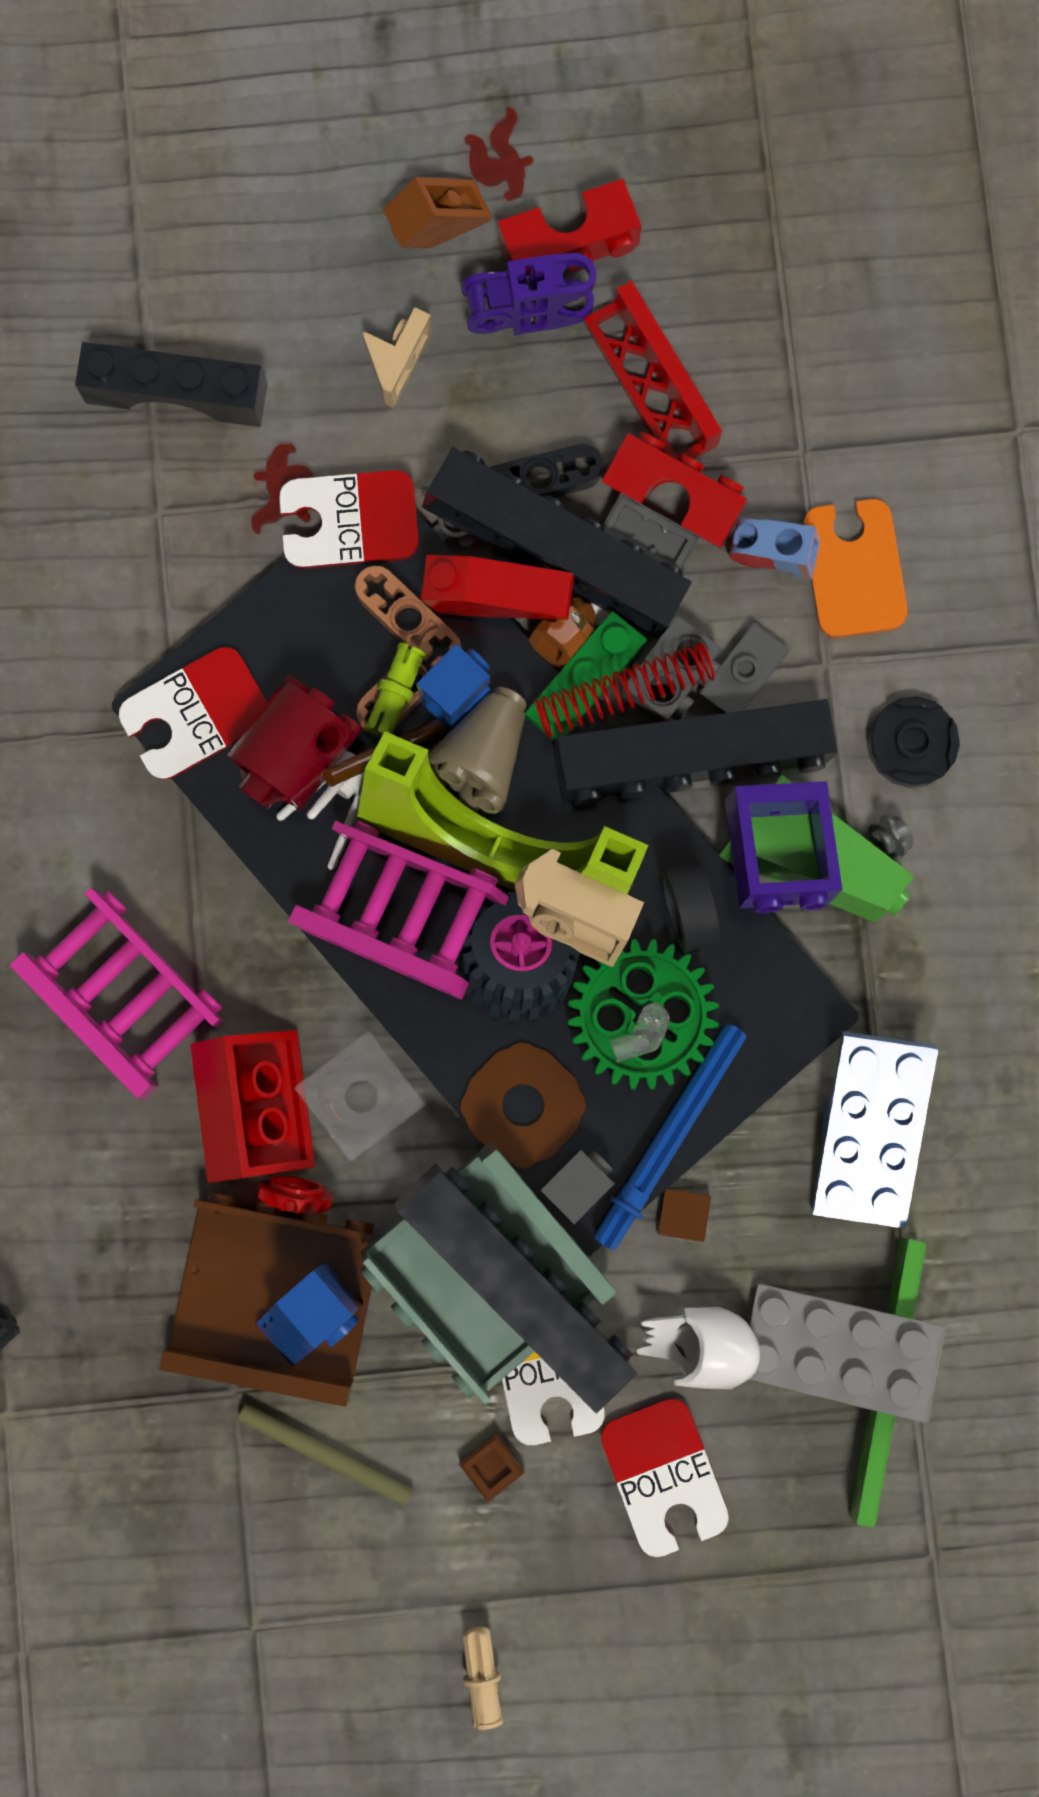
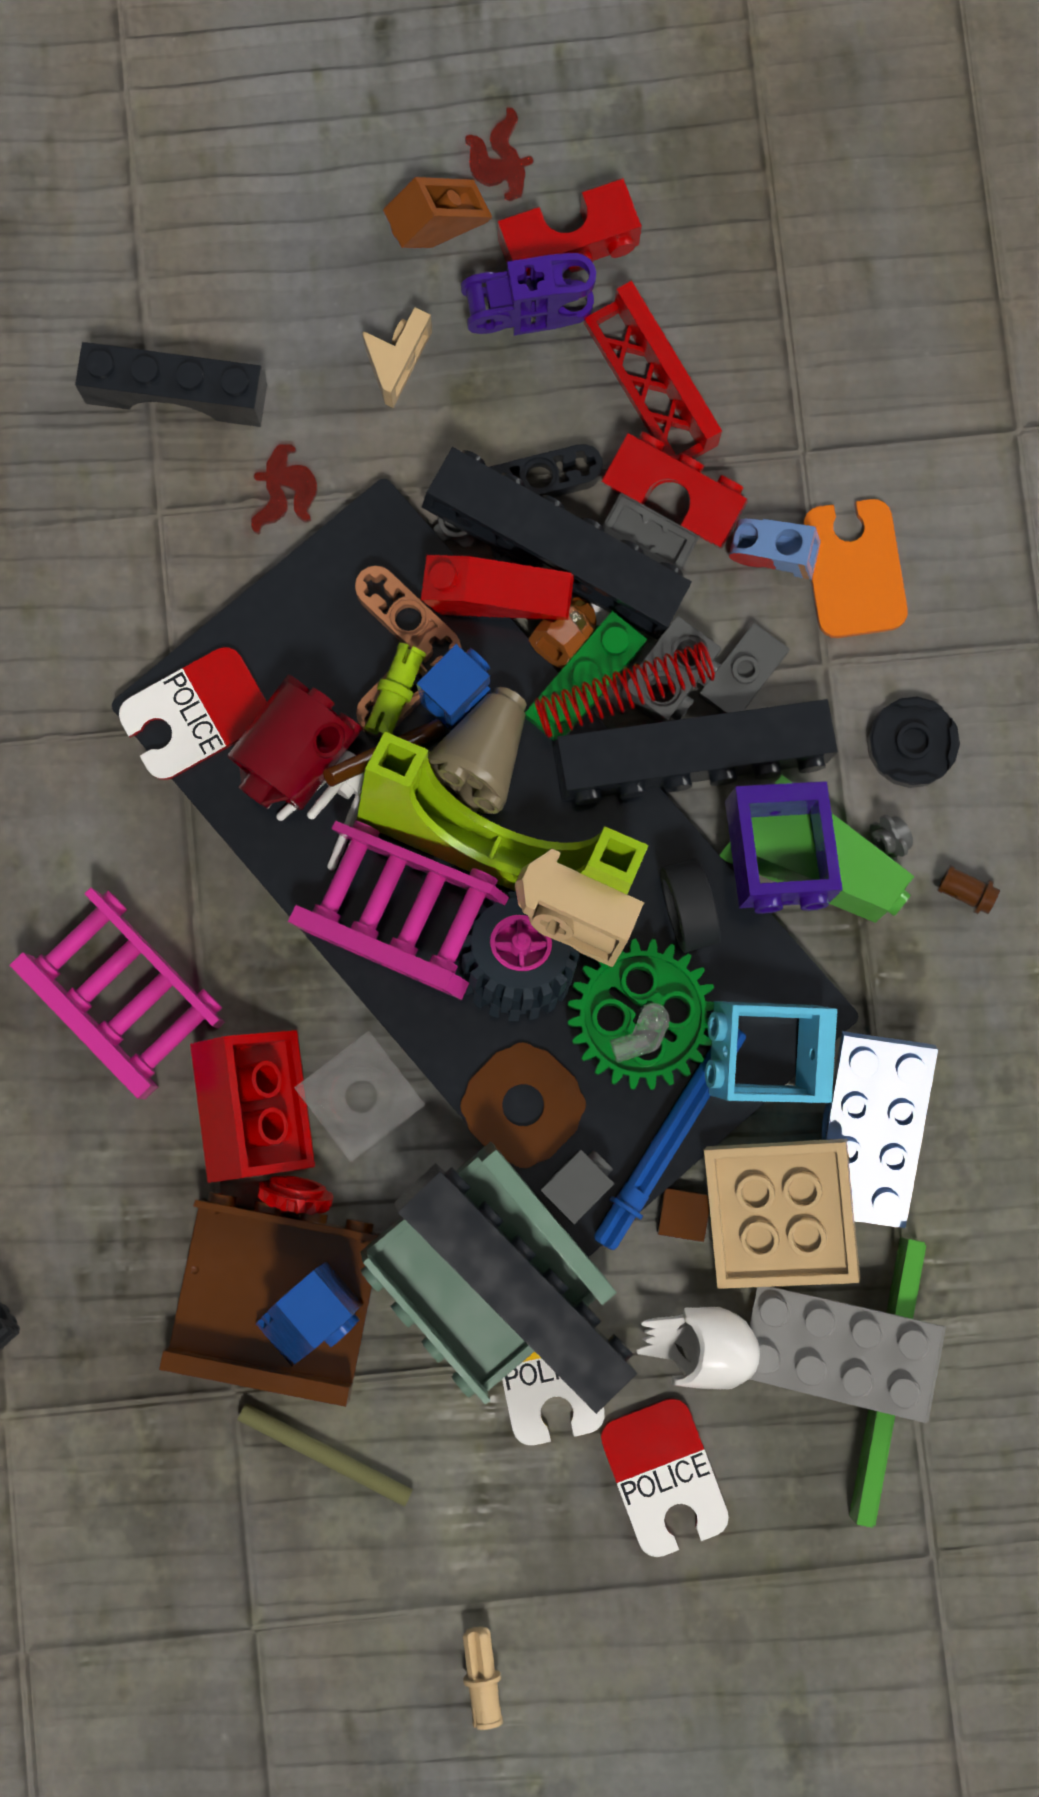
piece [280,470,419,568] -> none
reddish brown tile [459,1433,525,1502] -> none
none -> tan plate [704,1139,860,1289]
none -> medium azure window [705,1001,837,1103]
none -> reddish brown pin [937,865,1000,914]

